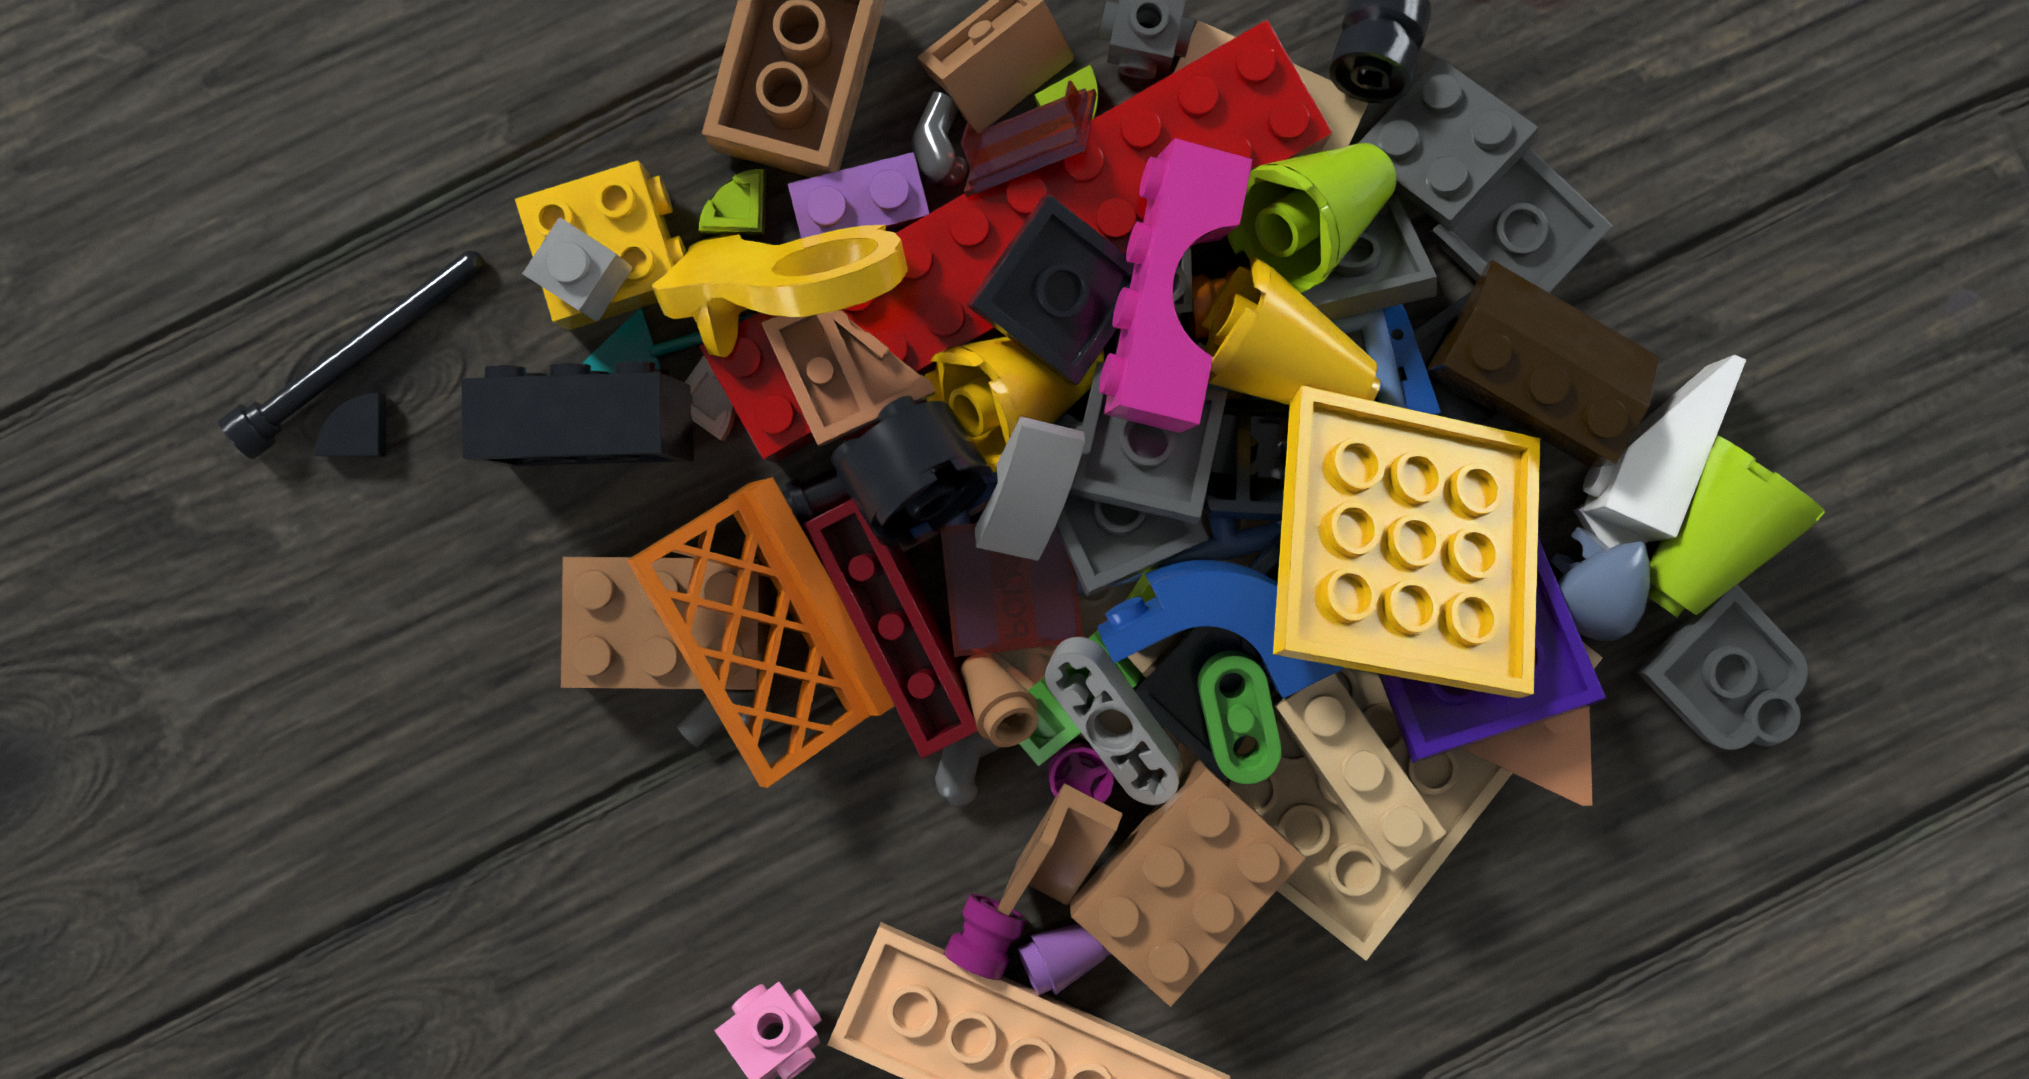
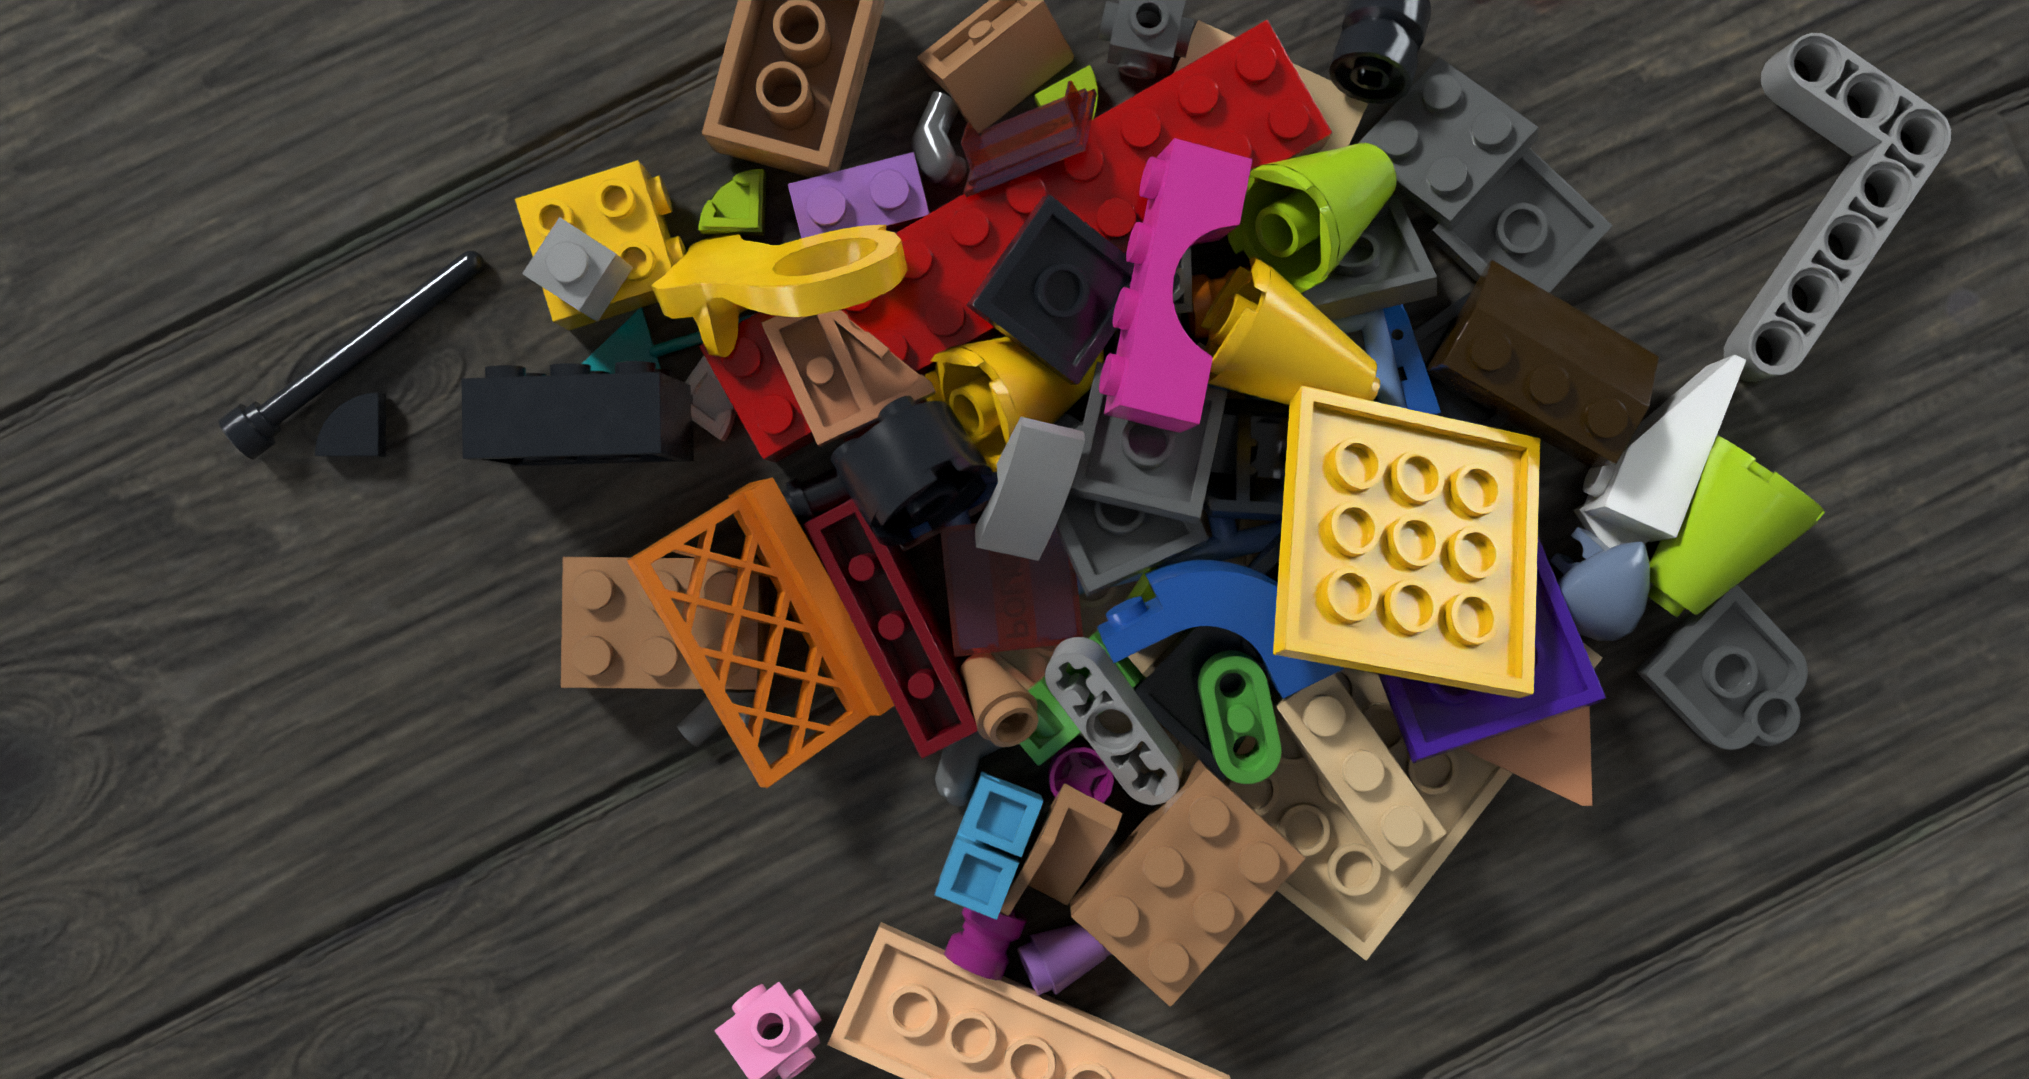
none -> dark azure hips [935,771,1043,920]
none -> light grey beam [1724,33,1951,382]

